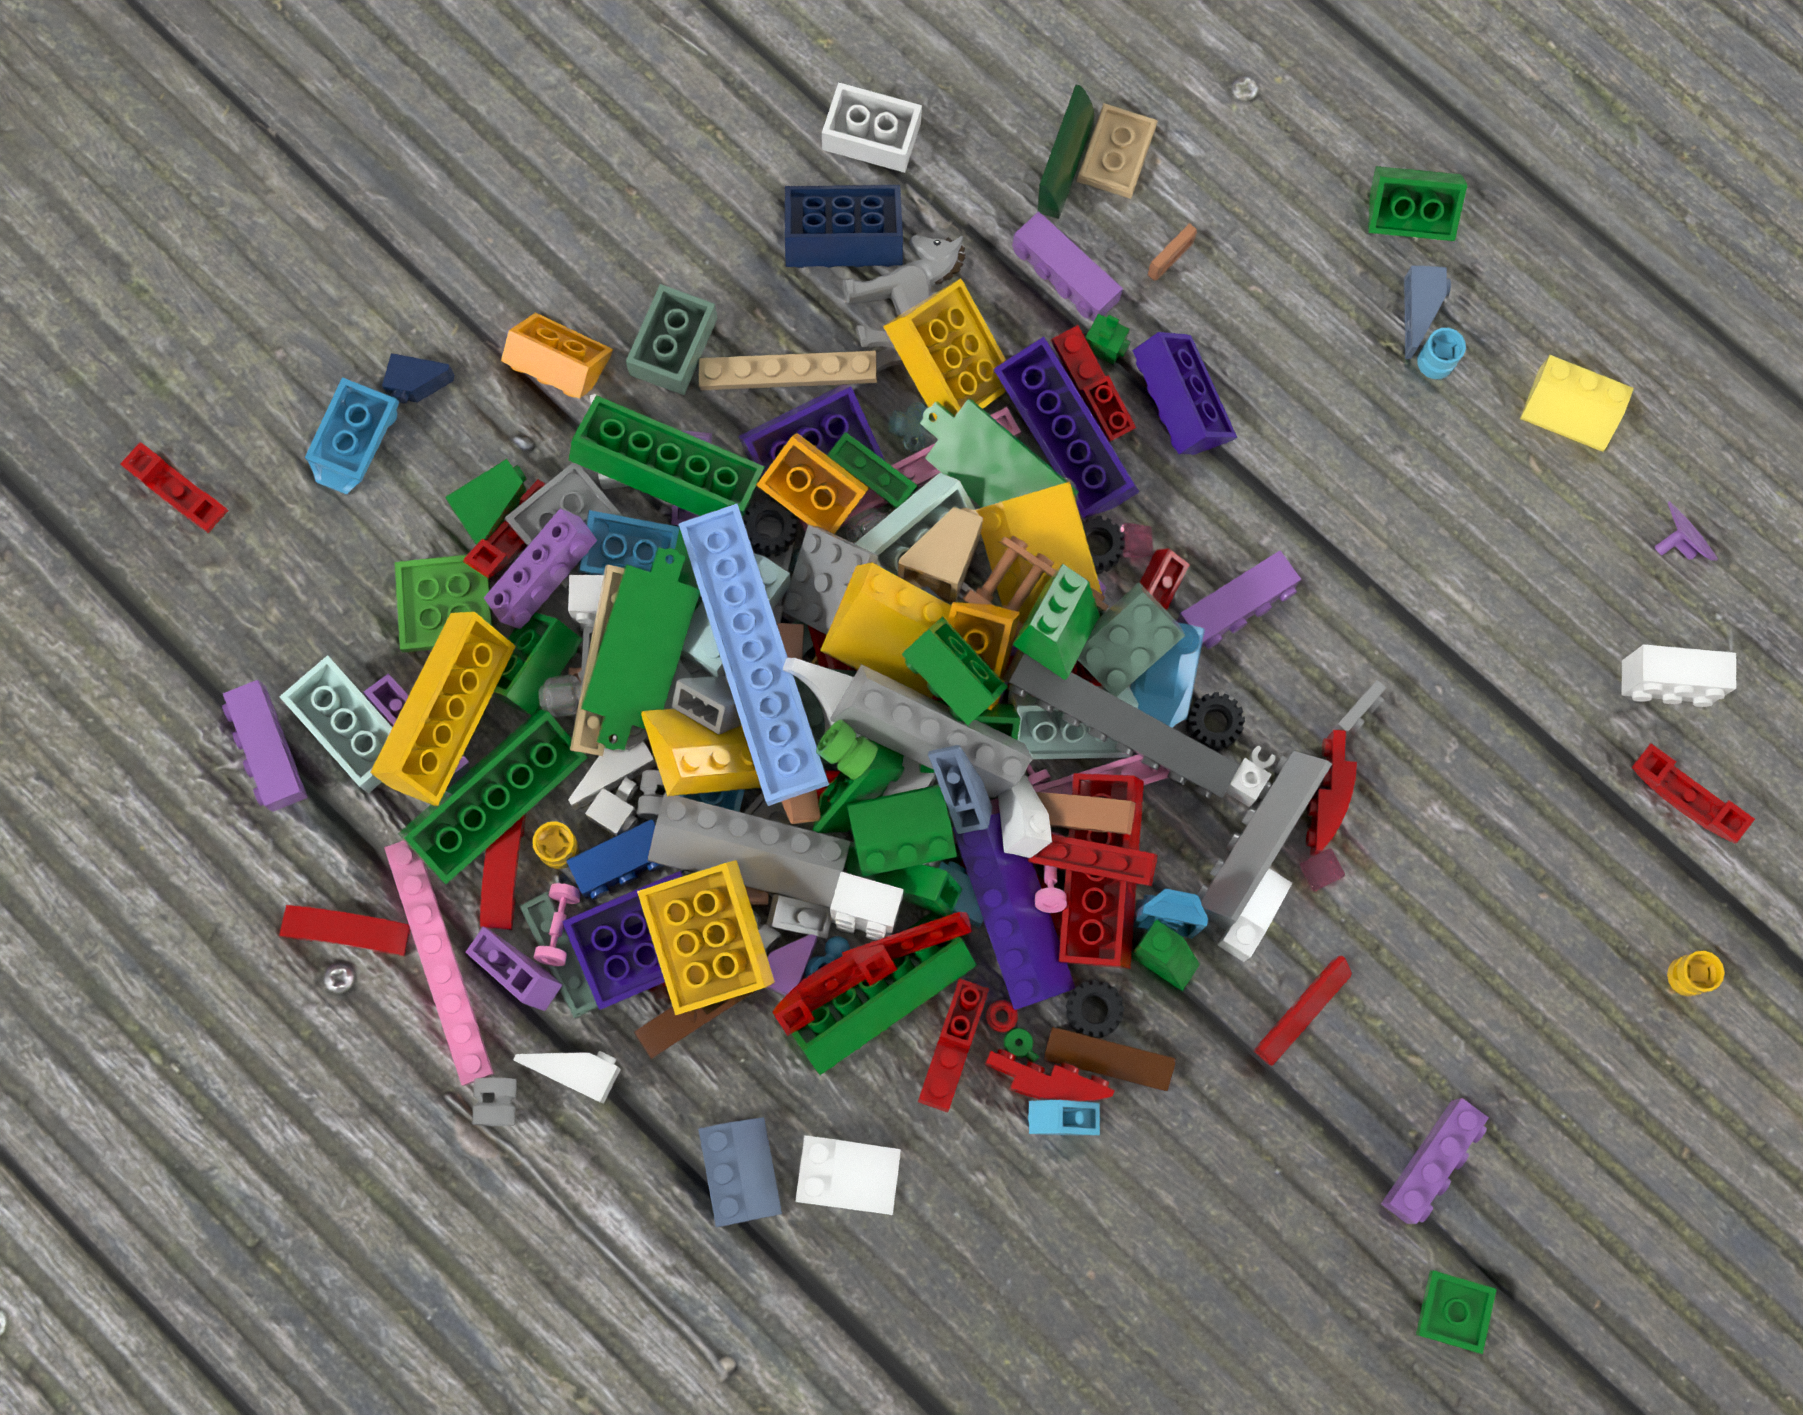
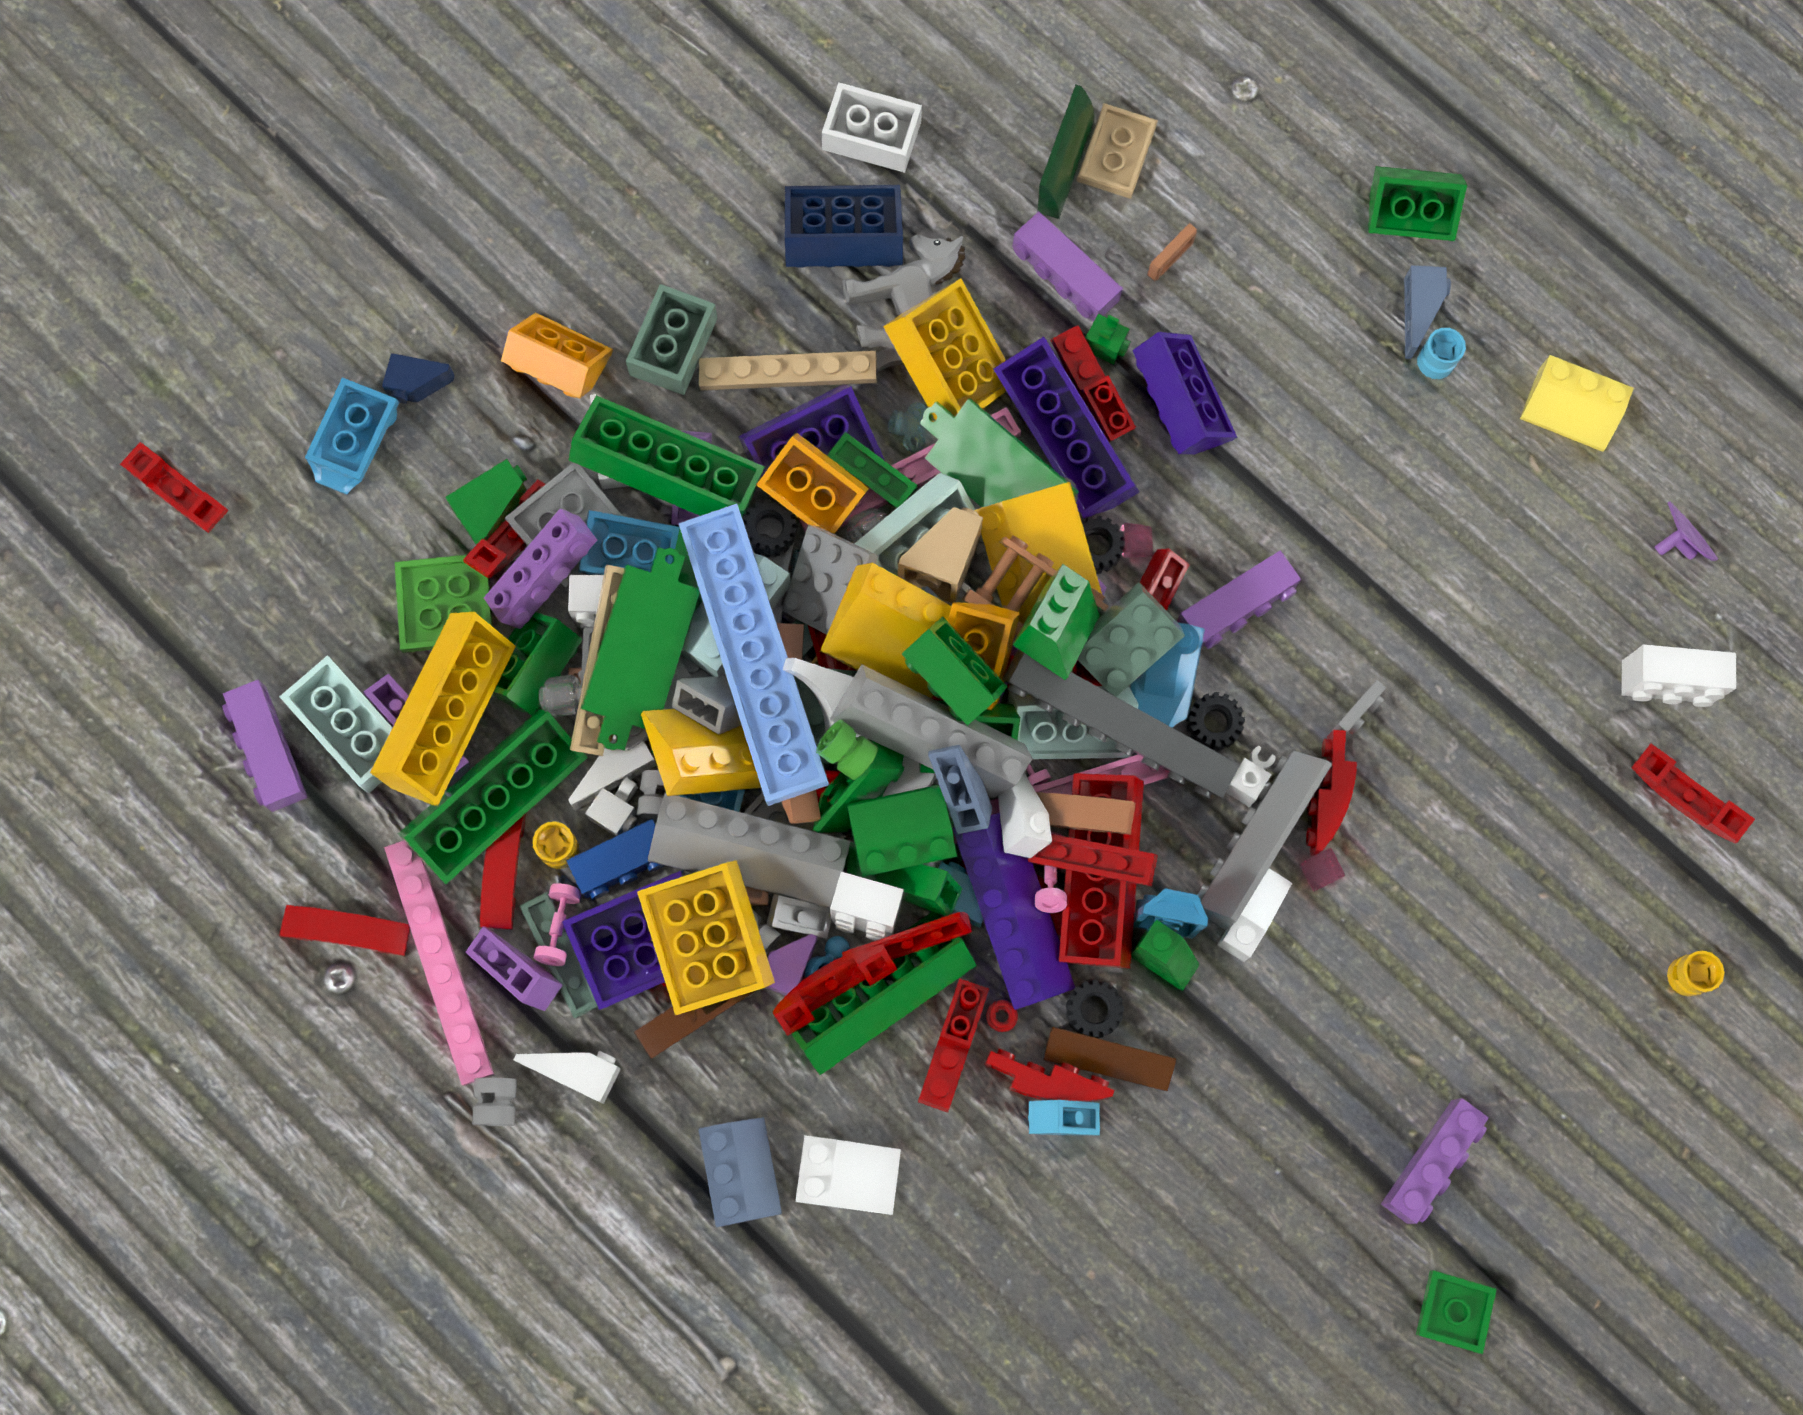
green piece [1003,1028,1039,1063] -> none
red slope [1254,955,1352,1066] -> none

